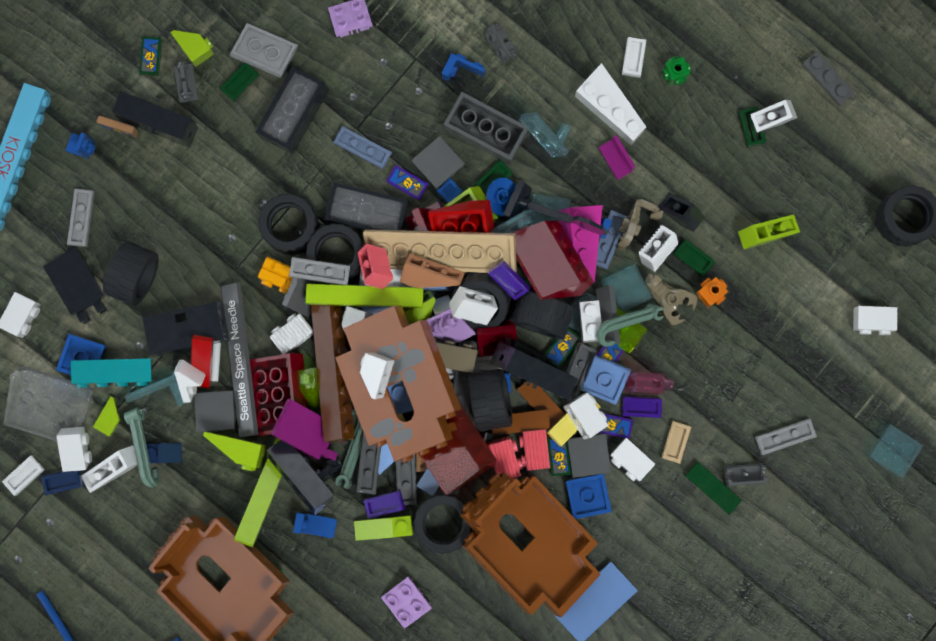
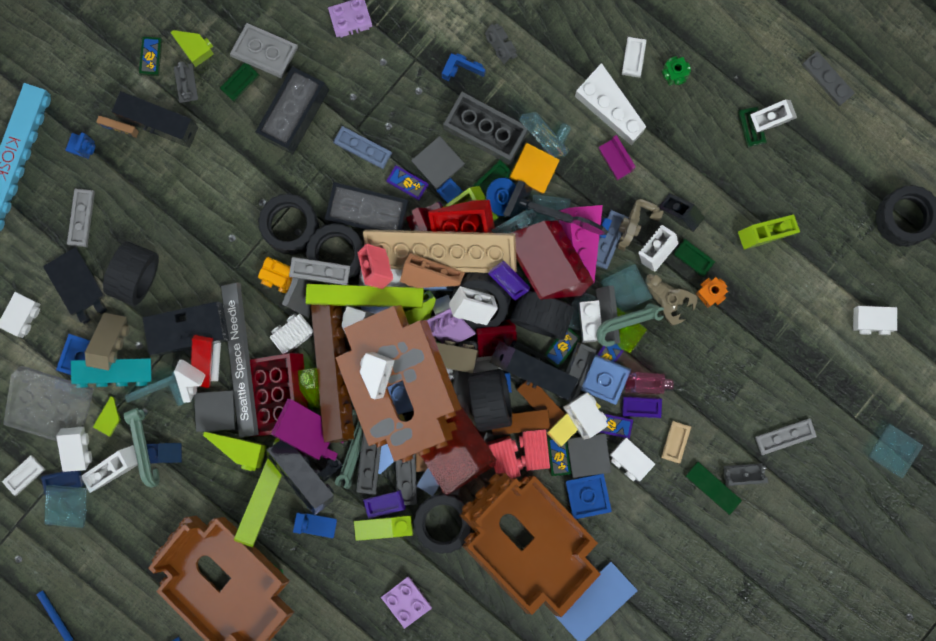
none -> clear light blue plate [45,485,87,528]
none -> dark tan brick [85,313,129,370]
none -> light orange tile [510,143,560,194]

